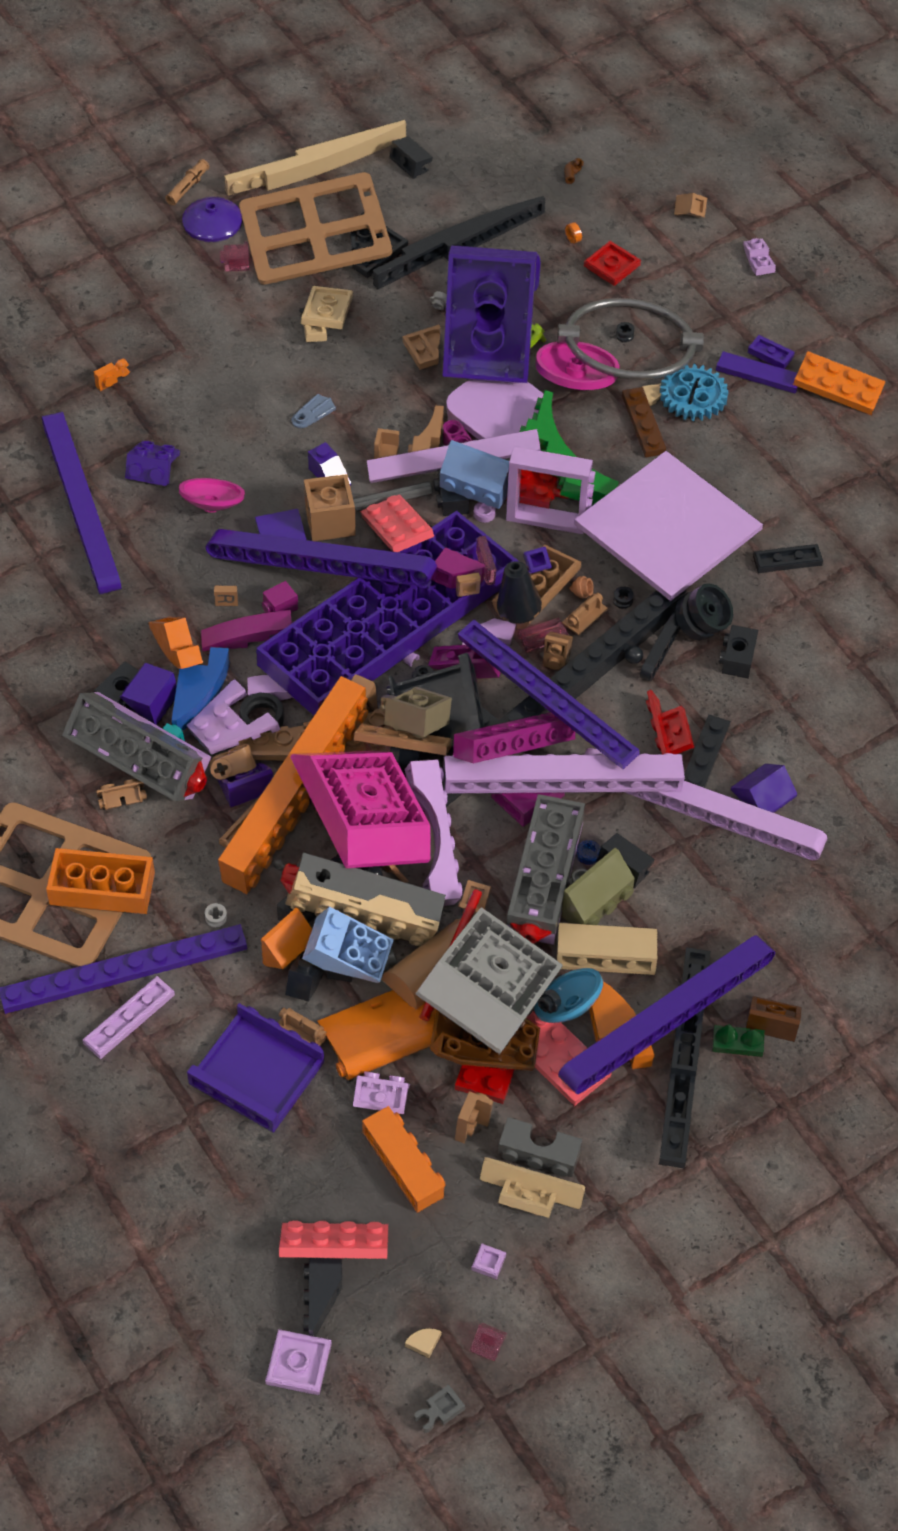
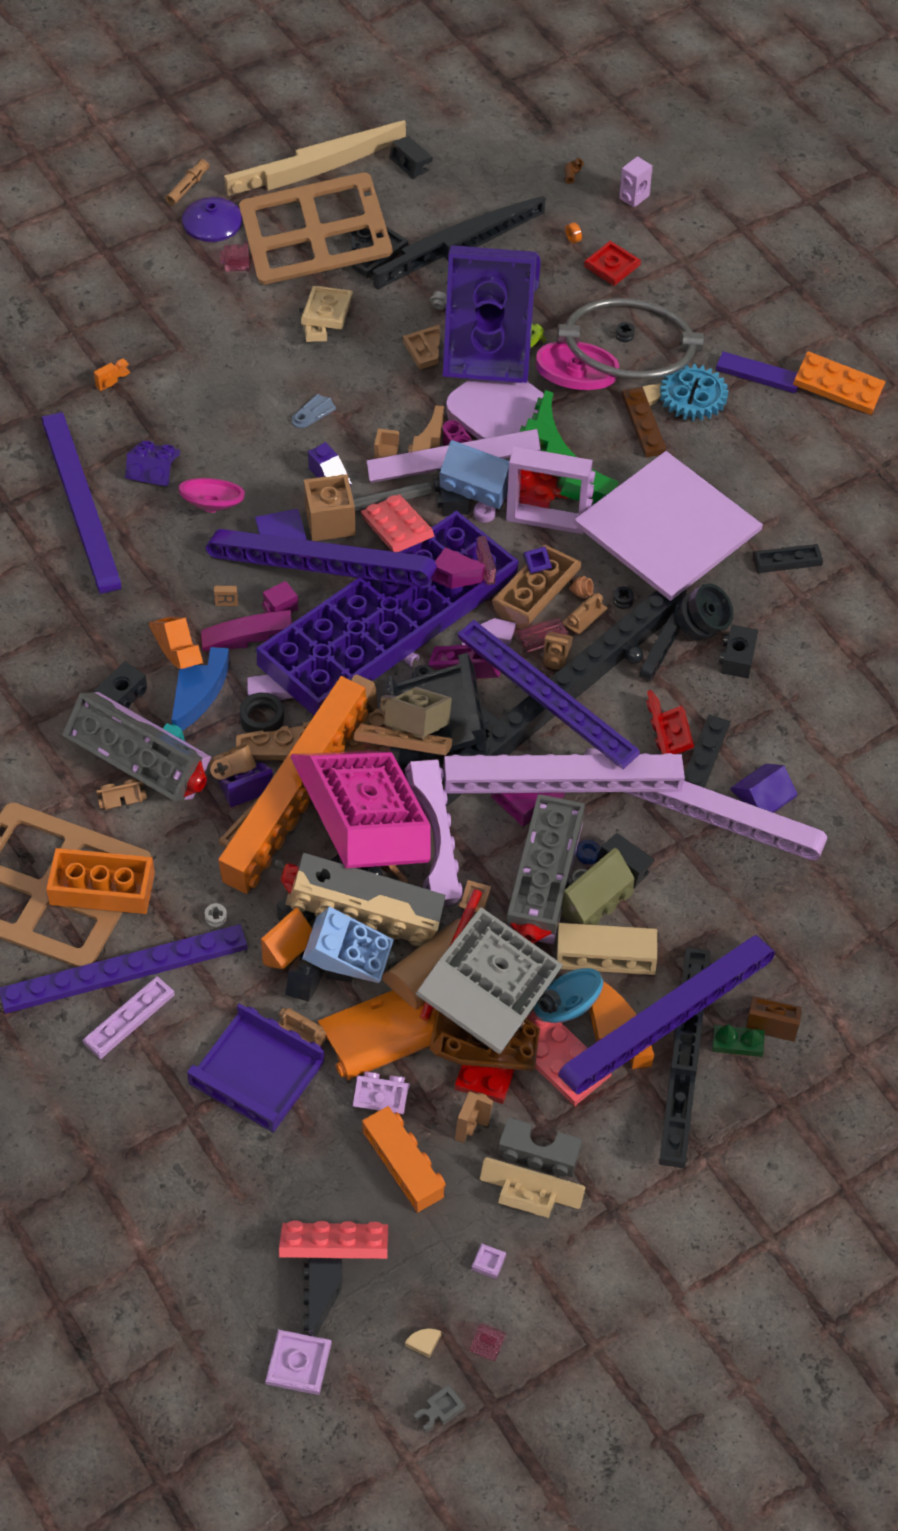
dark purple slope [120,663,177,725] -> none
lavender wing [187,679,280,755] -> none
magenta brick [453,712,575,764] -> none
medium nougat tile [456,573,481,597] -> none
black cone [497,561,542,624] -> none
medium nougat panel [674,193,707,218] -> none
lavender slope [743,238,775,276] -> none
dark purple plate [748,335,795,369] -> none
none -> lavender brick [619,156,653,207]

